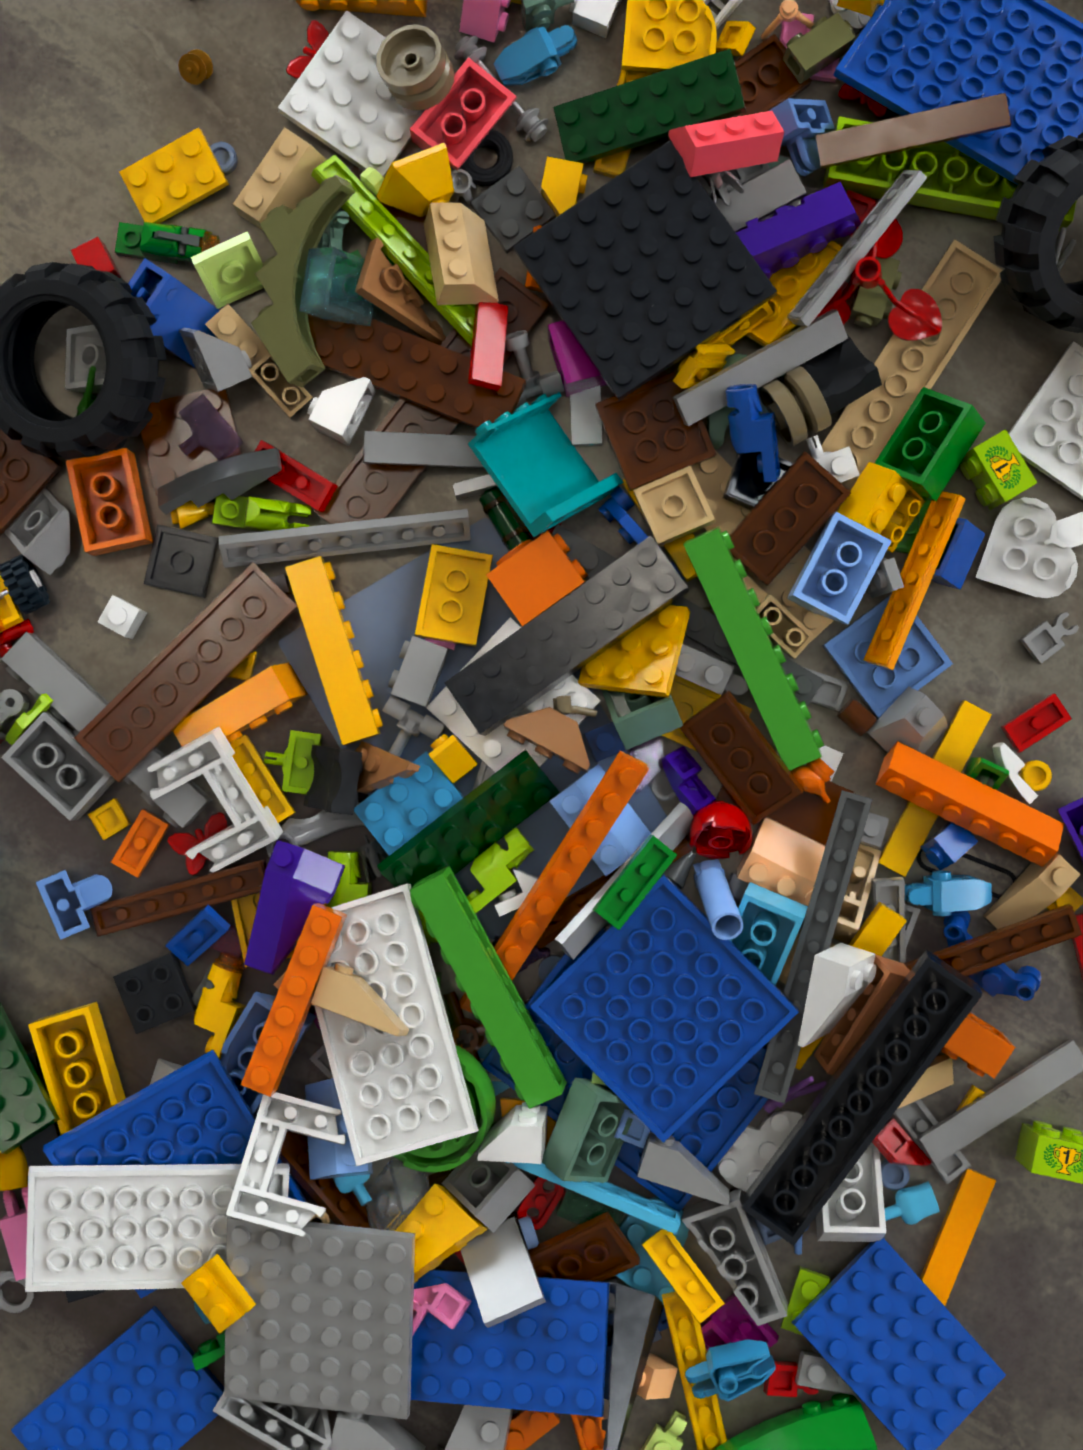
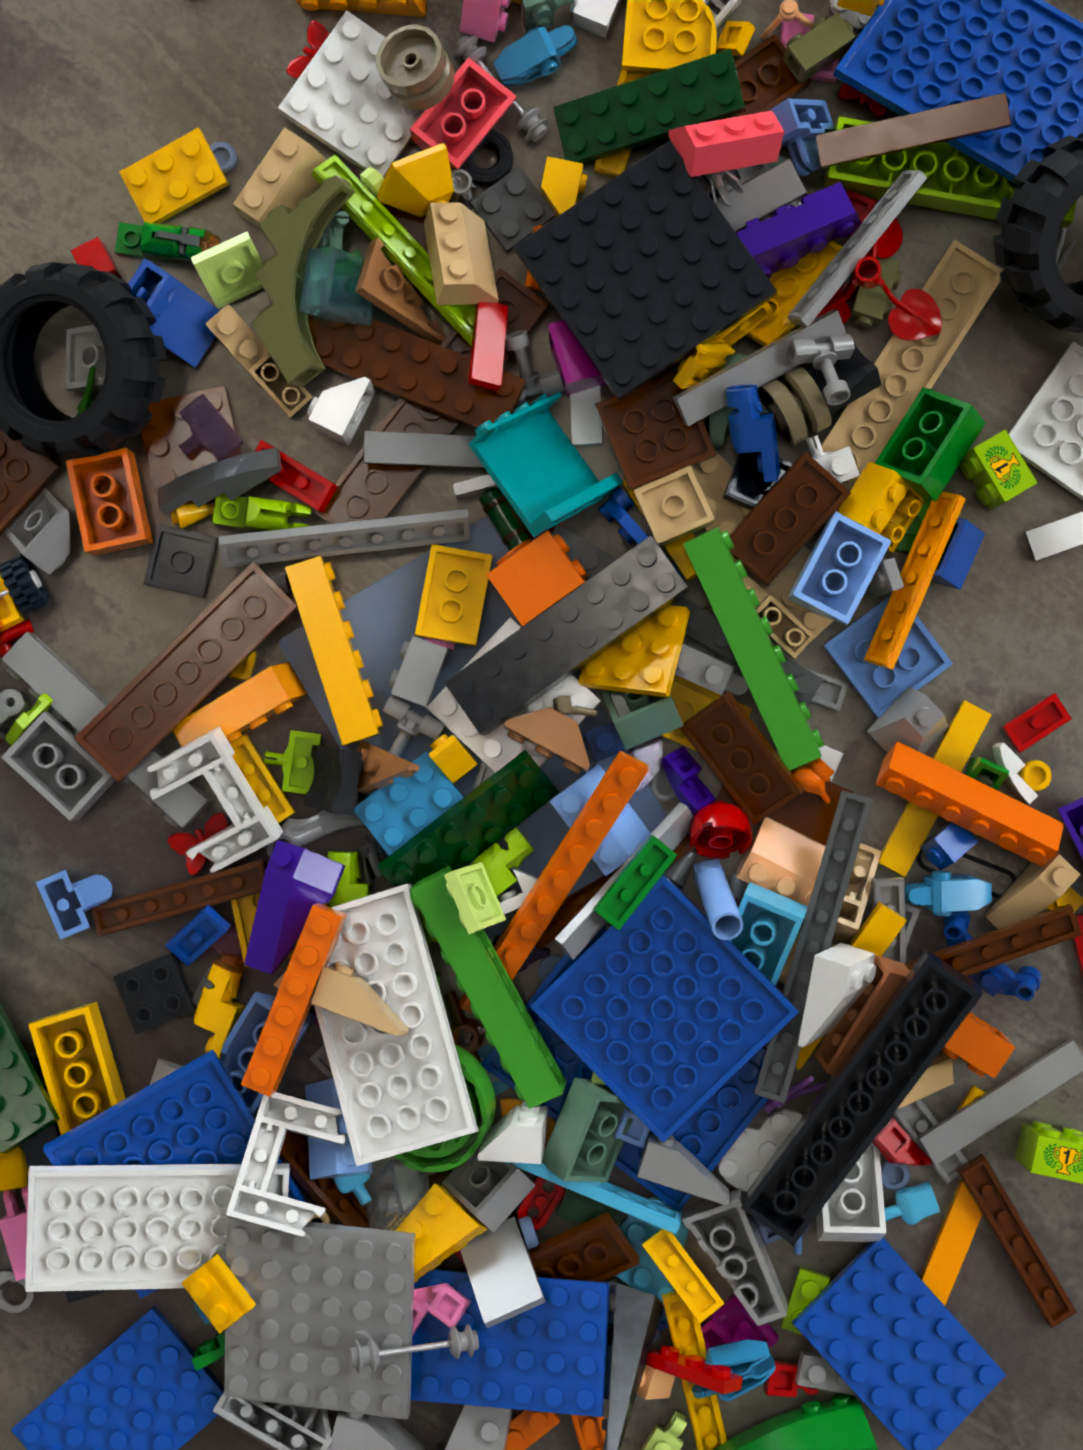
yellow tile [88,798,132,841] -> none
white brick [98,595,147,639] -> none
orange plate [111,809,171,878] -> none
pearl gold wheel [178,49,213,85] -> none
light grey slope [179,327,252,392] -> none
reddish brown brick [837,698,877,736] -> none
light grey plate [860,812,889,849] -> none
white plate [975,497,1078,598] -> none
light grey plate [1020,612,1079,664] -> none
none -> light grey axle [349,1324,479,1374]
none -> yellowish green plate [444,862,506,934]
none -> red plate [646,1346,743,1395]
none -> light grey bar [787,334,855,406]
none -> reddish brown tile [956,1154,1077,1329]

